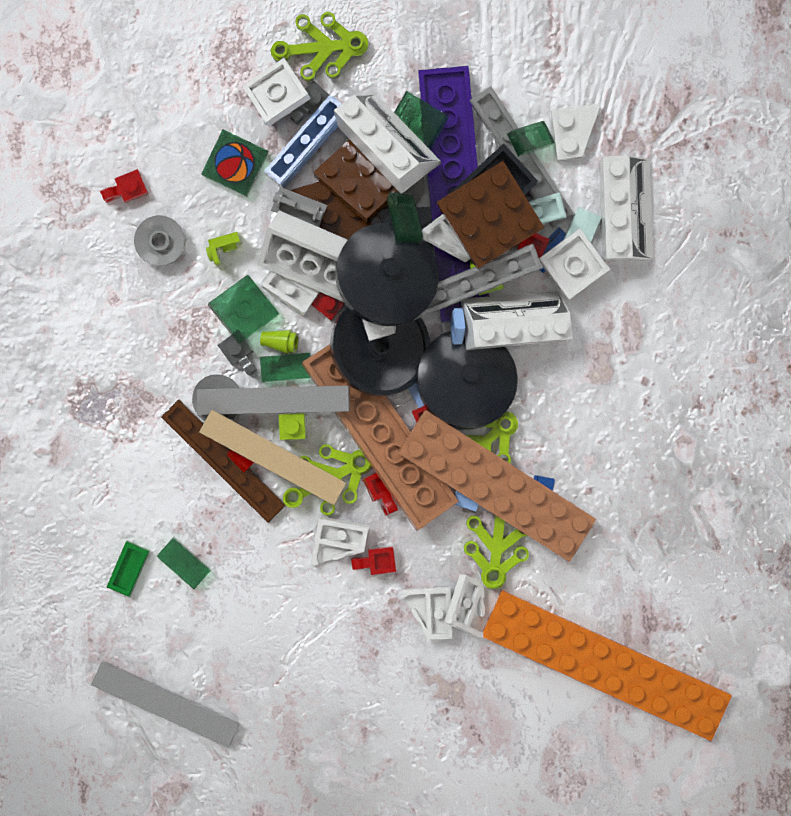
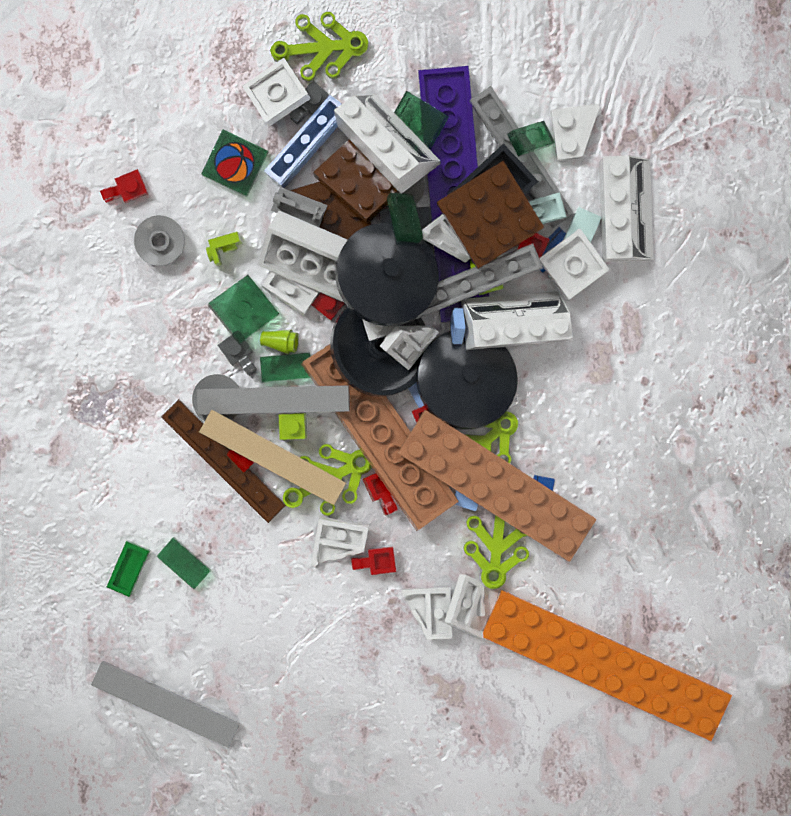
none -> white wing [380,326,439,370]

